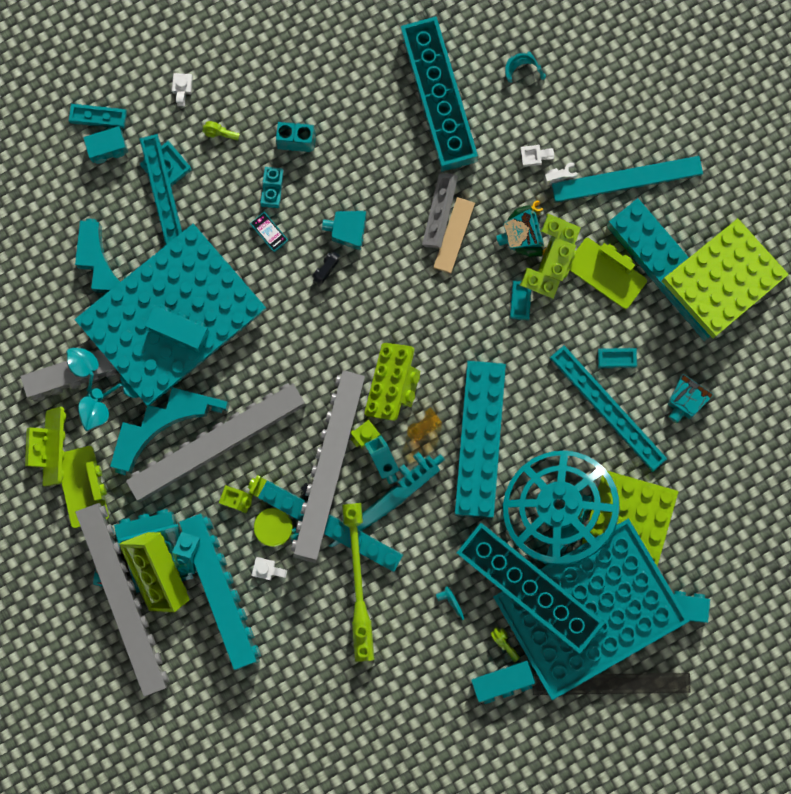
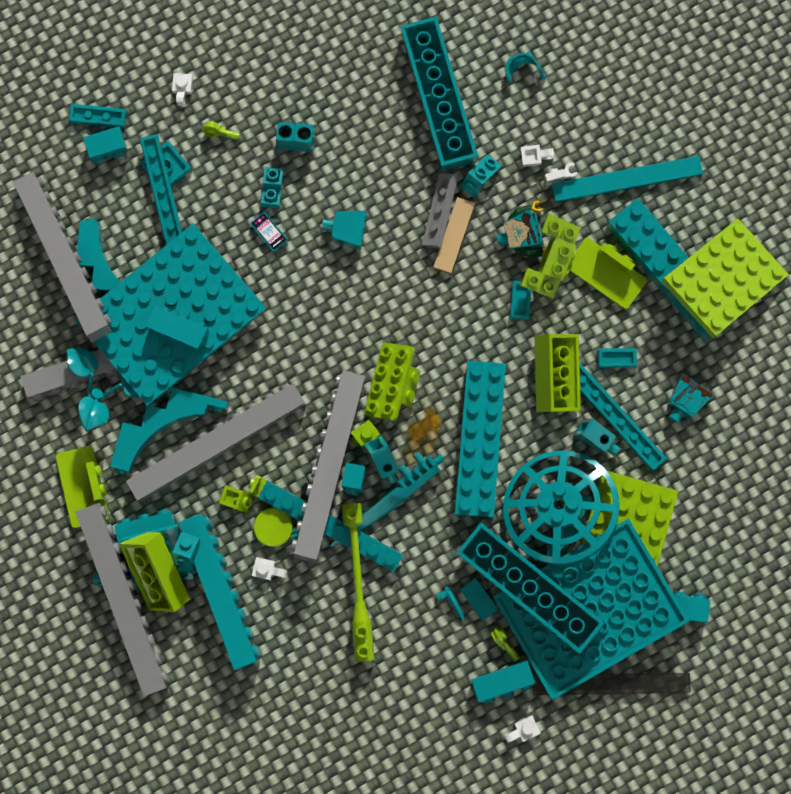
lime bracket [25,407,66,487] -> none
black plate [312,252,341,287] -> none
none -> light grey brick [13,172,112,342]
none -> teal brick [341,463,367,497]
none -> teal bracket [460,155,501,198]
none -> teal tile [460,578,498,621]
none -> white plate [504,715,541,743]
none -> lime slope [534,334,581,412]
none -> teal torso [574,418,621,456]

